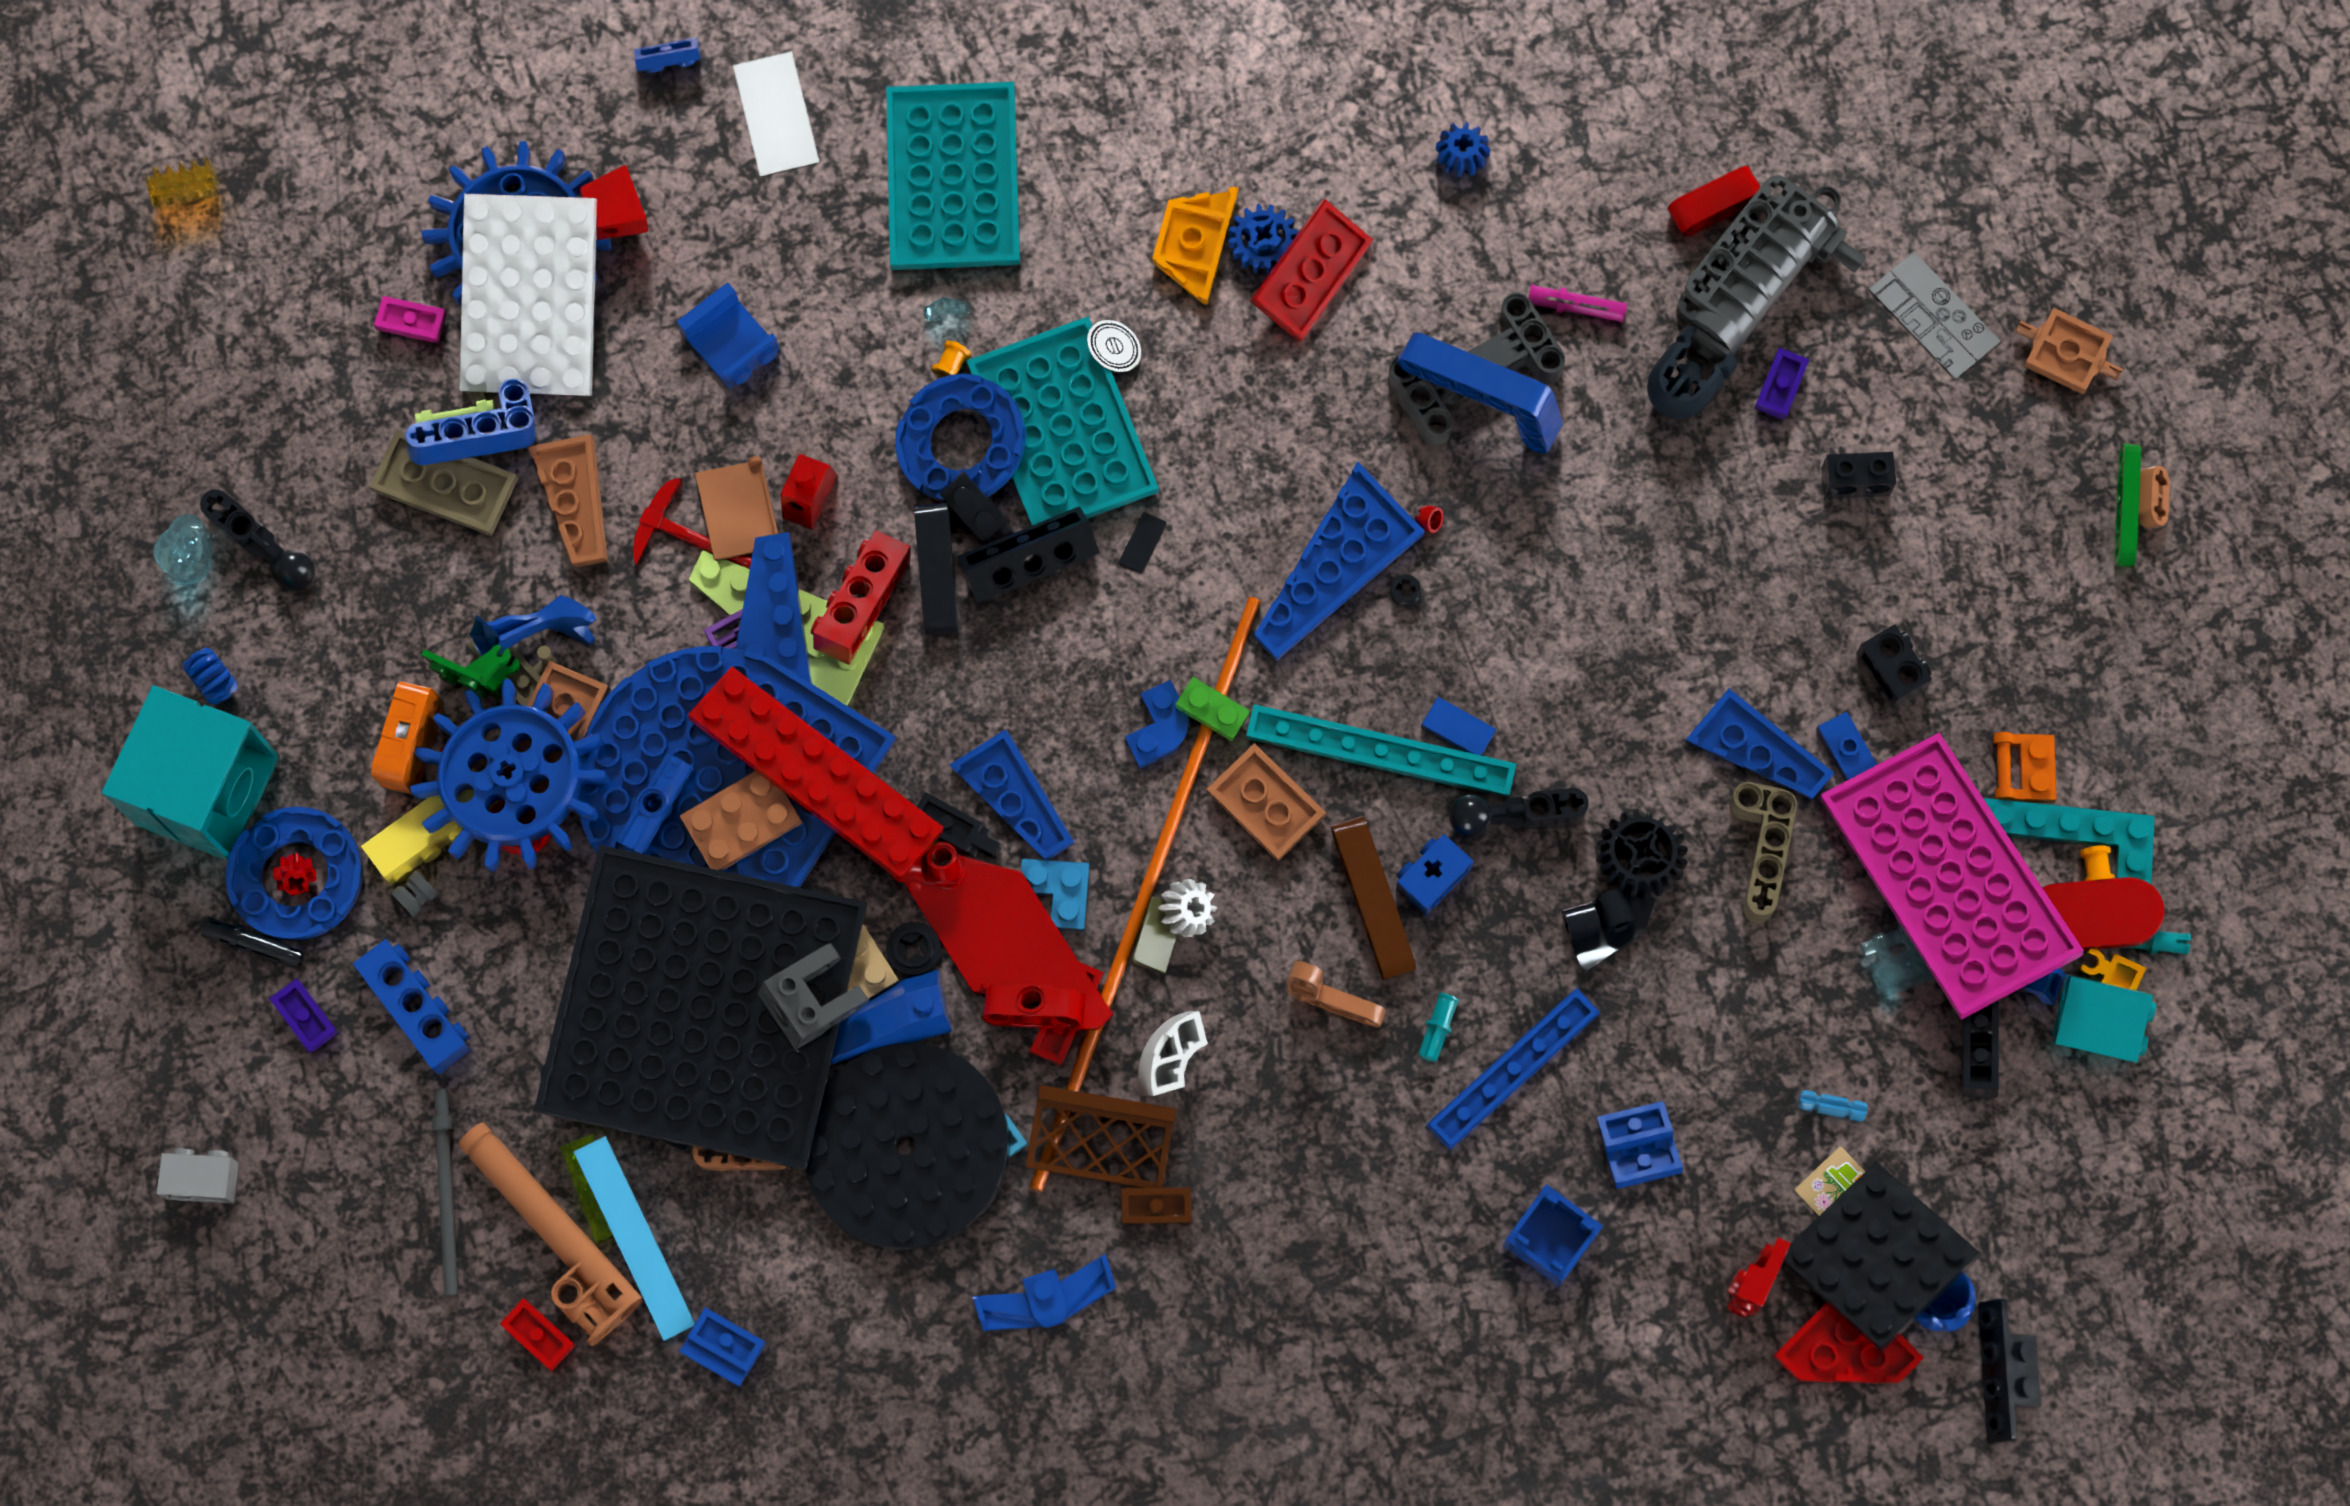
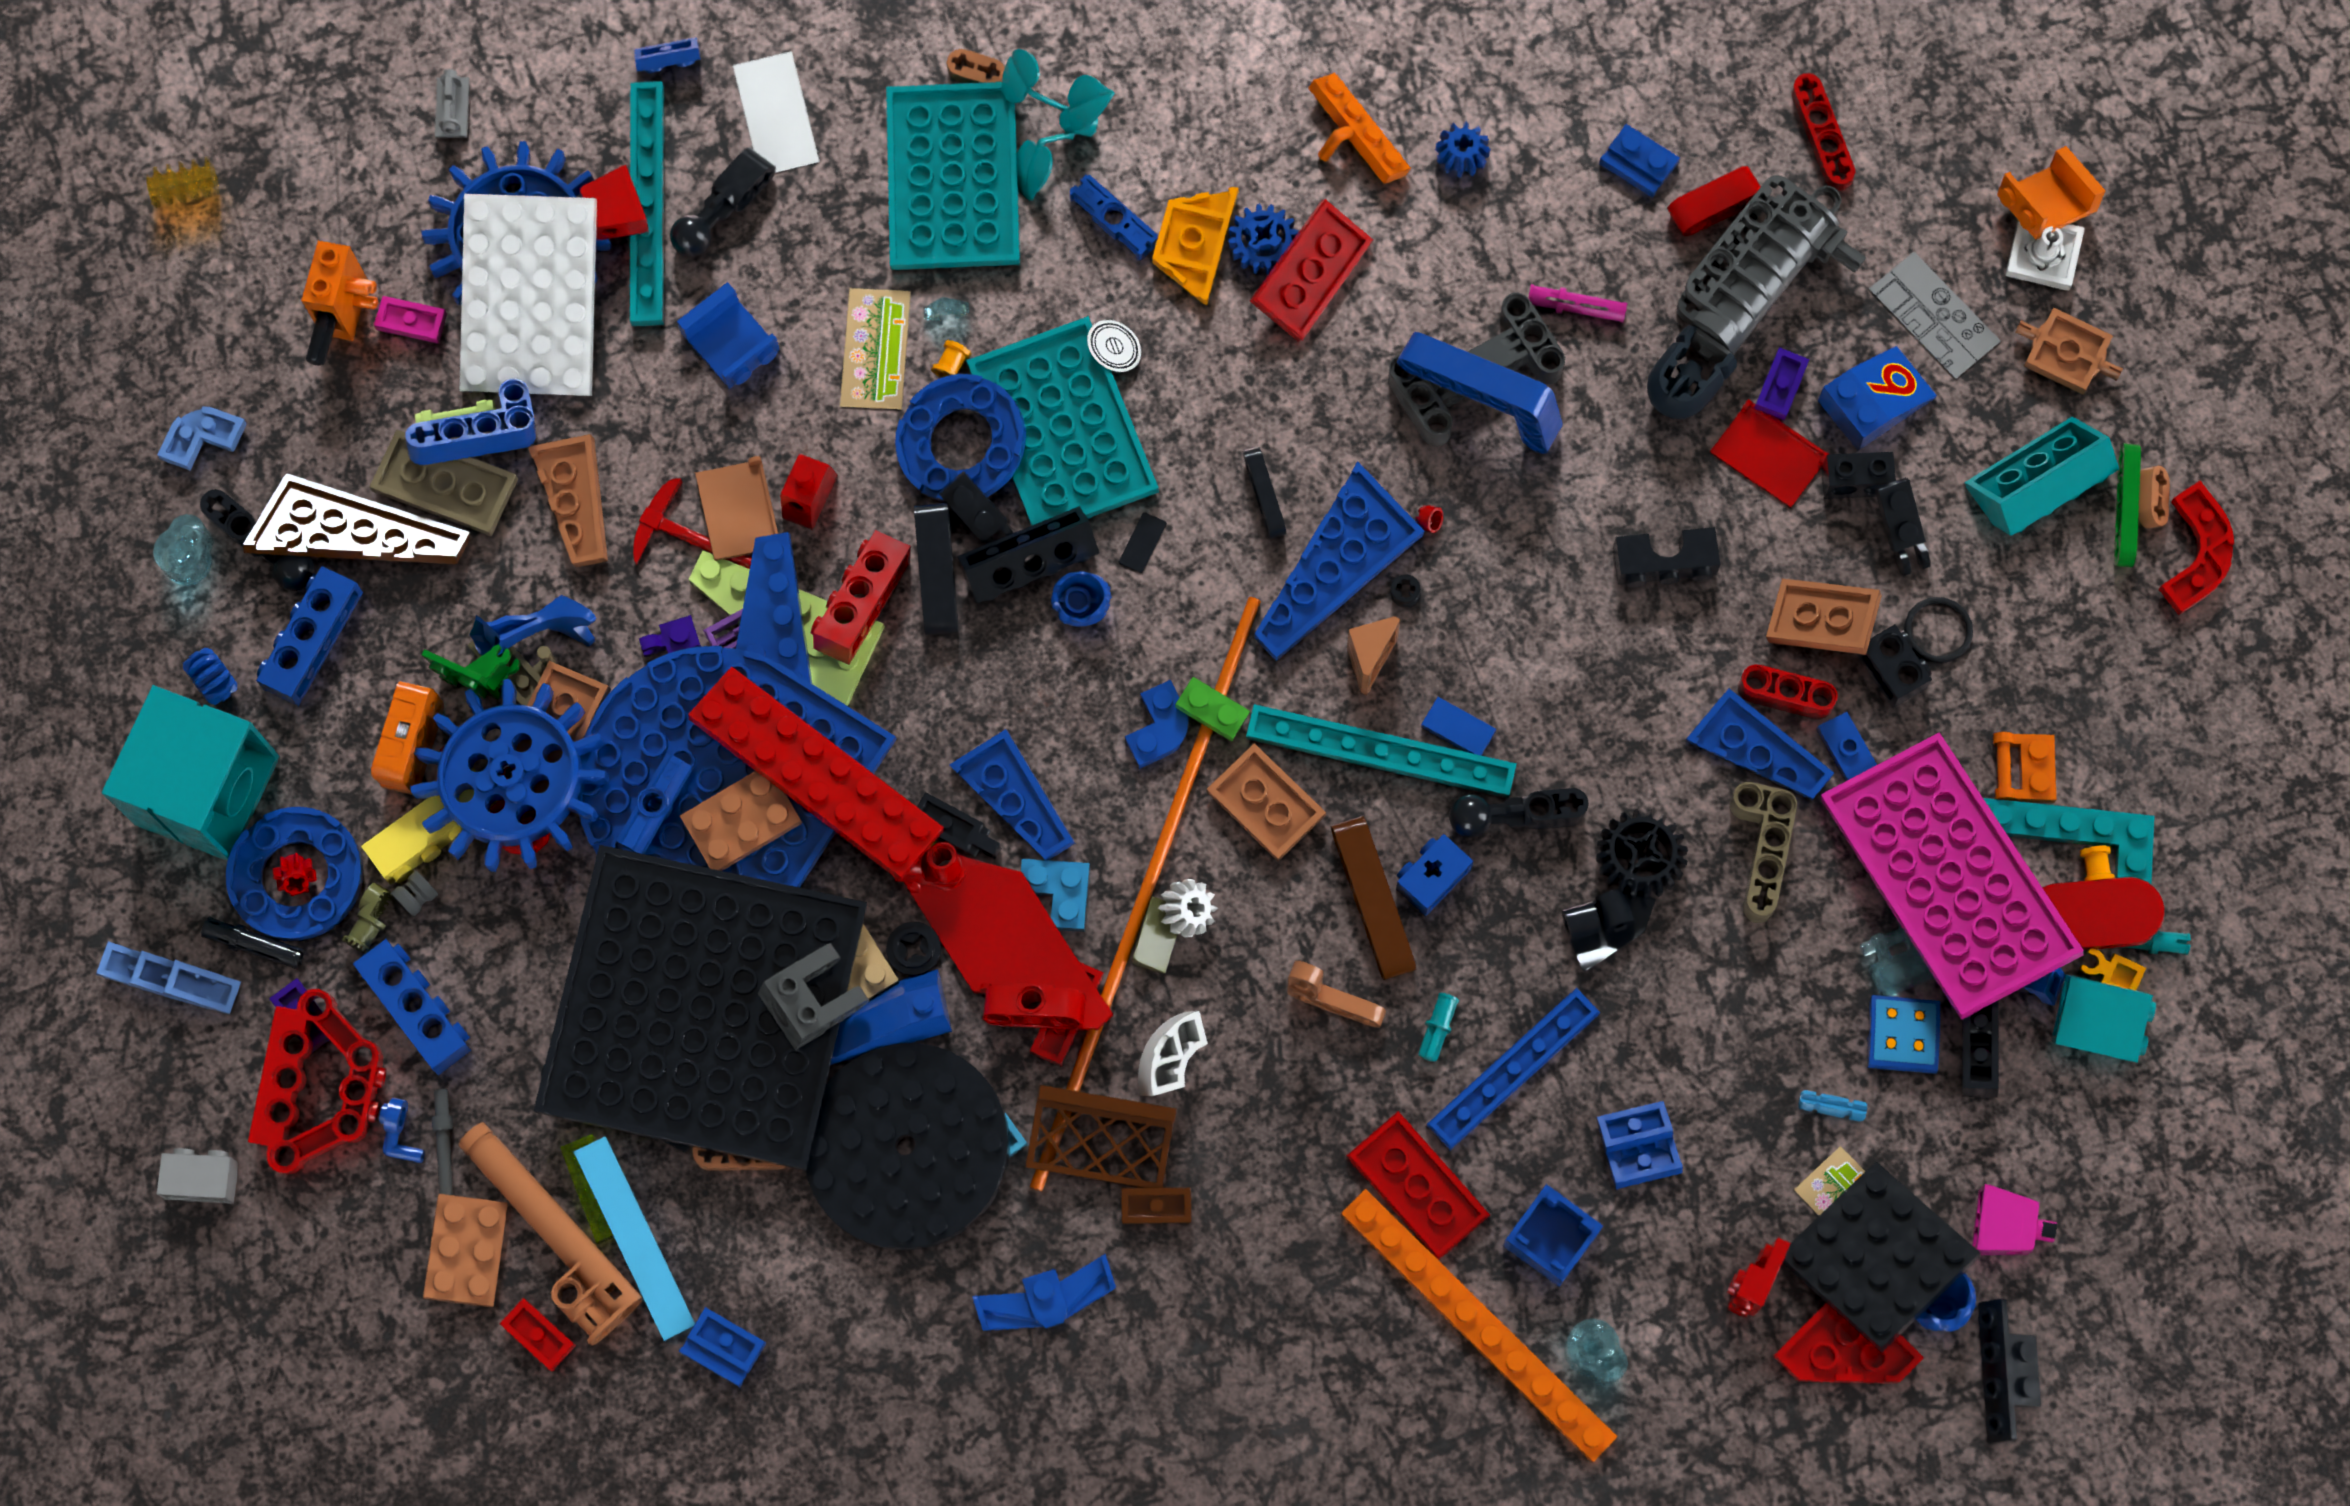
none -> medium blue slope [96,941,241,1015]
none -> medium blue plate [157,406,247,470]
none -> wing [243,474,470,564]
none -> red brick [248,989,387,1174]
none -> blue brick [256,566,363,707]
none -> orange piece [301,240,378,366]
none -> olive connector [342,883,392,954]
none -> blue plate [379,1098,425,1163]
none -> nougat plate [423,1194,508,1308]
none -> light grey hinge [435,69,469,138]
none -> teal plate [630,81,664,326]
none -> dark purple plate [639,615,701,657]
none -> black beam [670,147,776,257]
none -> sticker [840,288,911,410]
none -> nougat beam [947,49,1005,83]
none -> teal plant [1002,49,1115,200]
none -> blue hair [1051,571,1112,627]
none -> blue piece [1069,175,1158,260]
none -> black beam [1243,446,1286,539]
none -> orange plate [1308,73,1411,184]
none -> orange plate [1341,1189,1618,1463]
none -> red tile [1346,1111,1490,1260]
none -> nougat slope [1347,616,1400,696]
none -> clear light blue piece [1564,1319,1628,1386]
none -> blue plate [1599,124,1680,198]
none -> black arch [1613,527,1720,588]
none -> red piece [1709,399,1829,508]
none -> red beam [1738,664,1838,719]
none -> nougat plate [1766,579,1882,655]
none -> red beam [1791,73,1855,191]
none -> blue slope [1818,346,1937,451]
none -> dark azure slope [1867,995,1940,1074]
none -> black hinge [1874,478,1931,576]
none -> black piece [1904,597,1973,663]
none -> teal slope [1964,416,2120,536]
none -> dark pink torso [1972,1184,2057,1255]
none -> orange panel [1997,146,2106,240]
none -> white plate [2005,220,2084,291]
none -> red plate [2158,481,2234,615]

